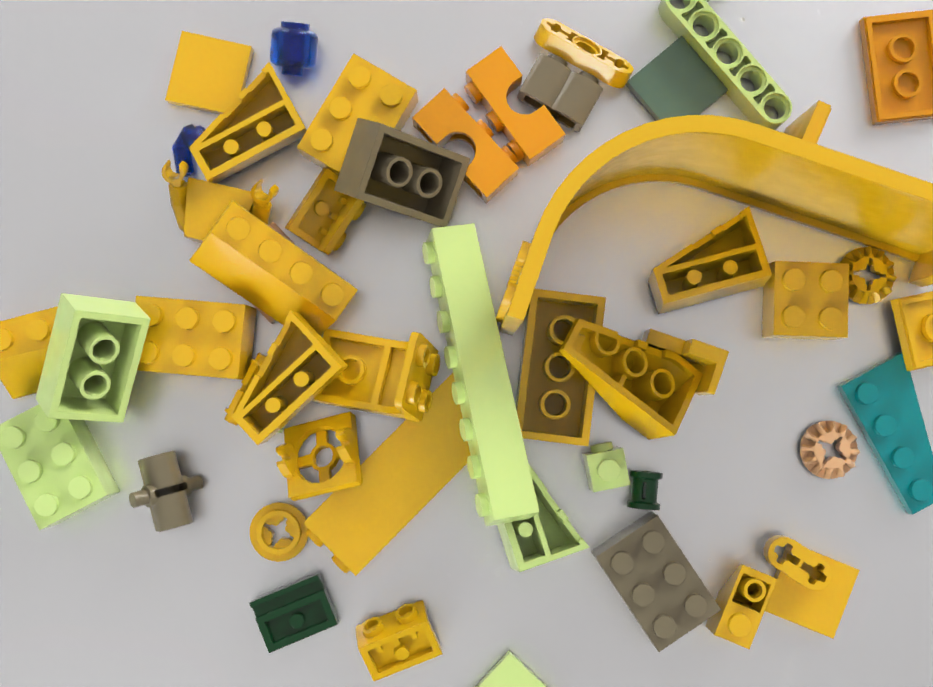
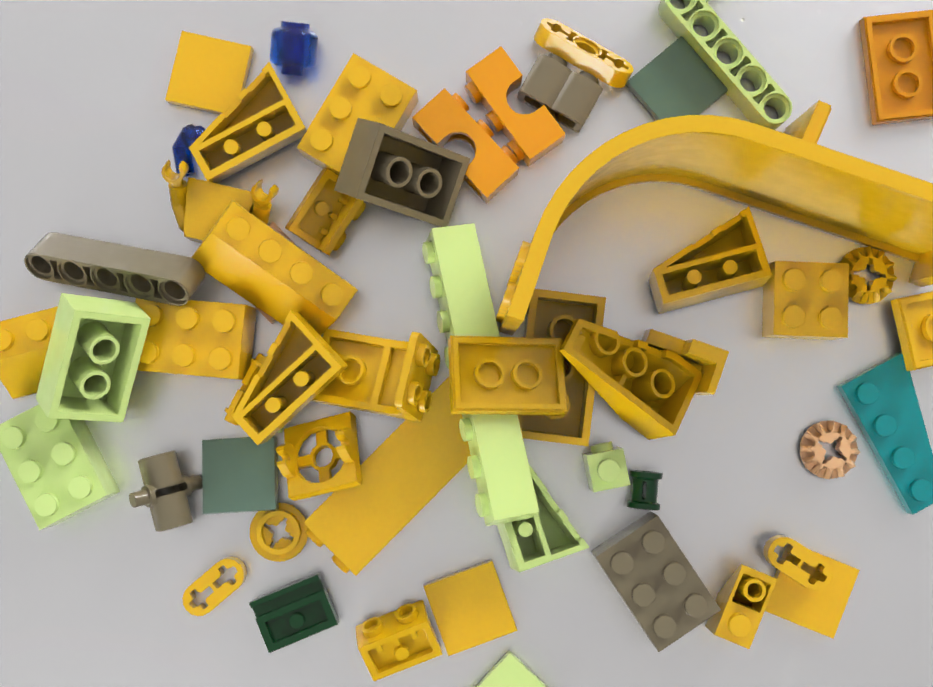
none -> dark tan beam [24,232,206,306]
none -> yellow beam [182,556,247,616]
none -> sand green tile [202,436,279,514]
none -> yellow tile [423,559,518,656]
none -> yellow tile [448,336,567,415]

